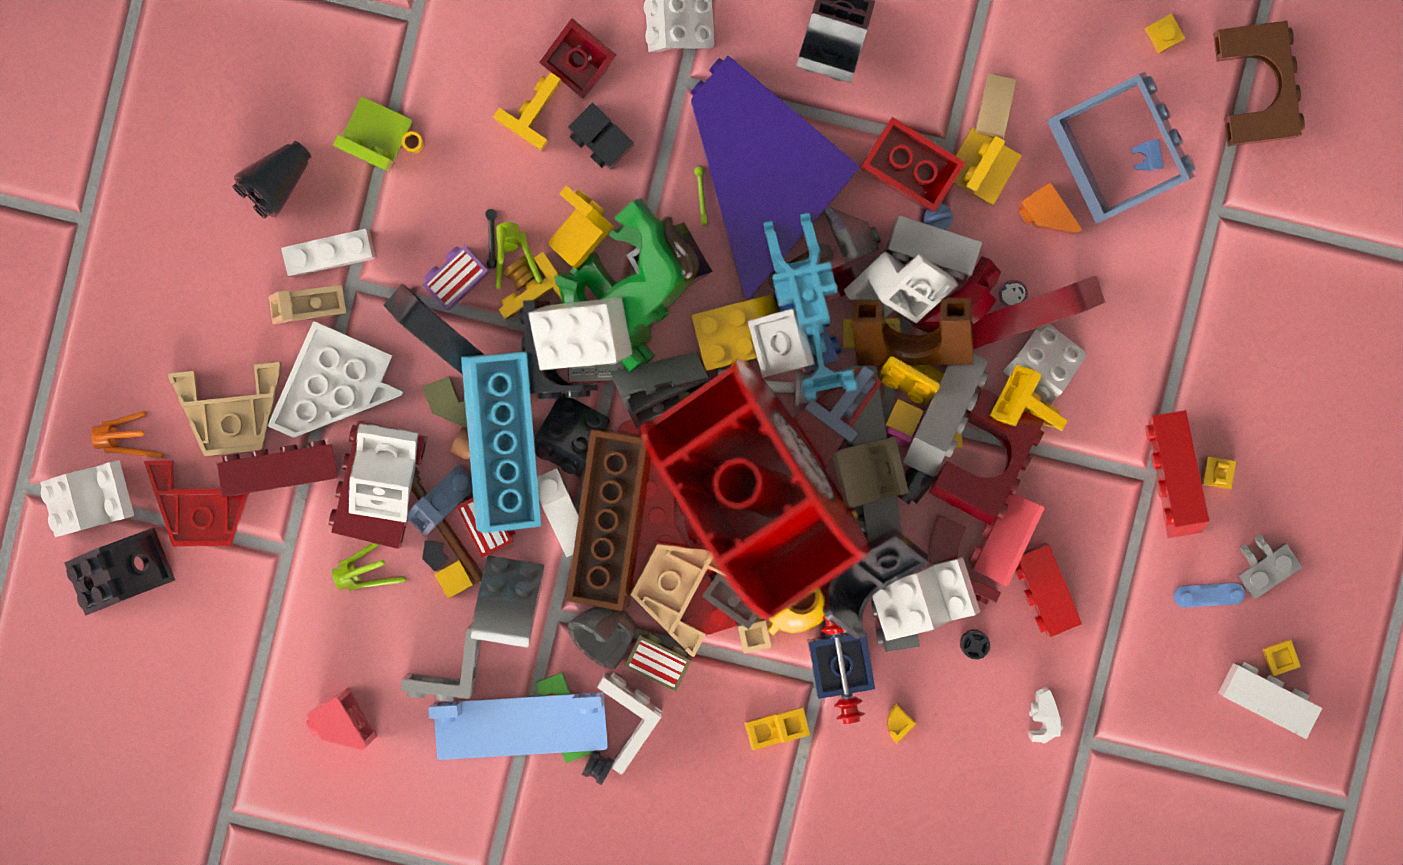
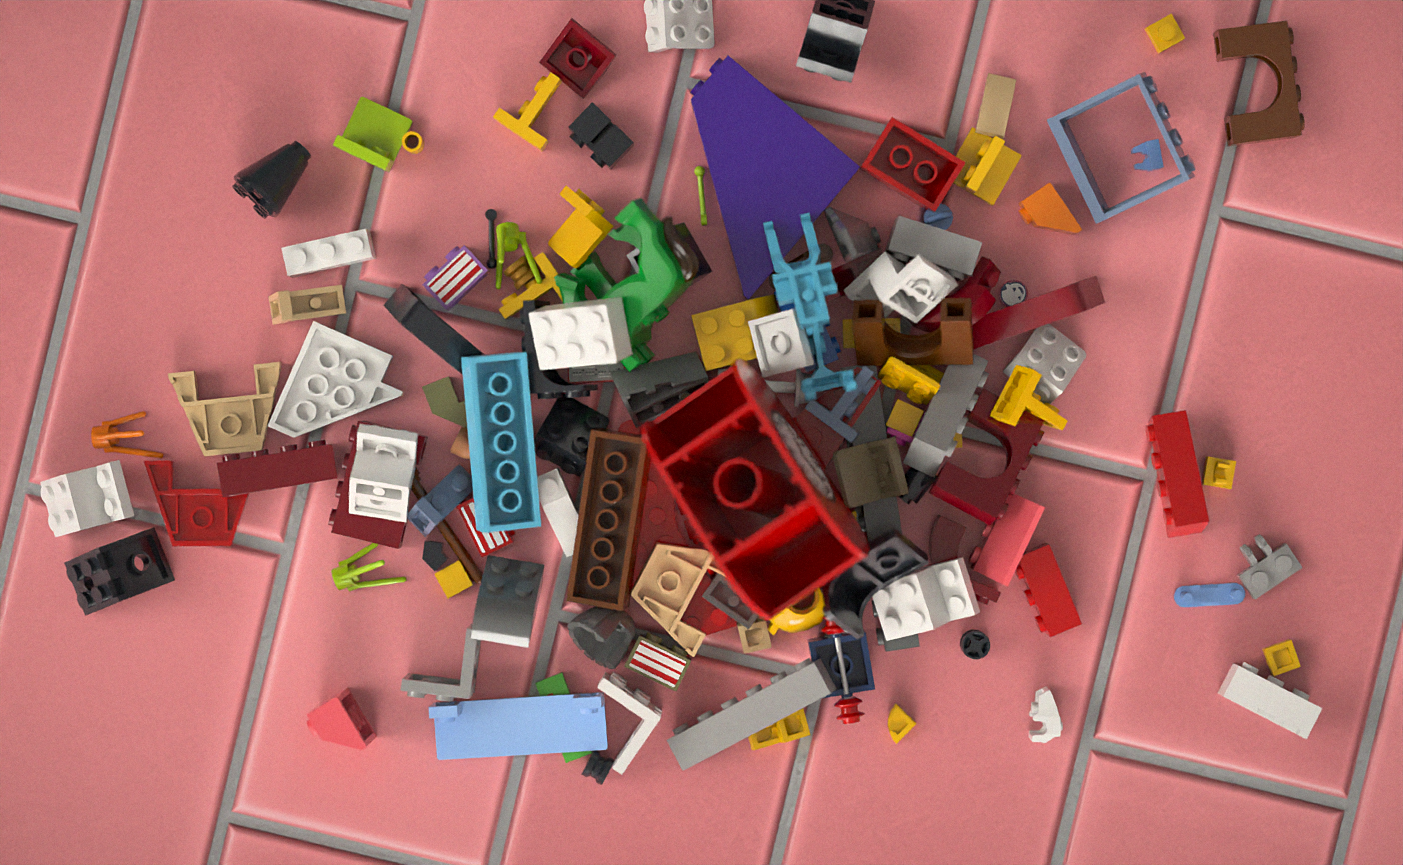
none -> light grey brick [667,658,836,771]

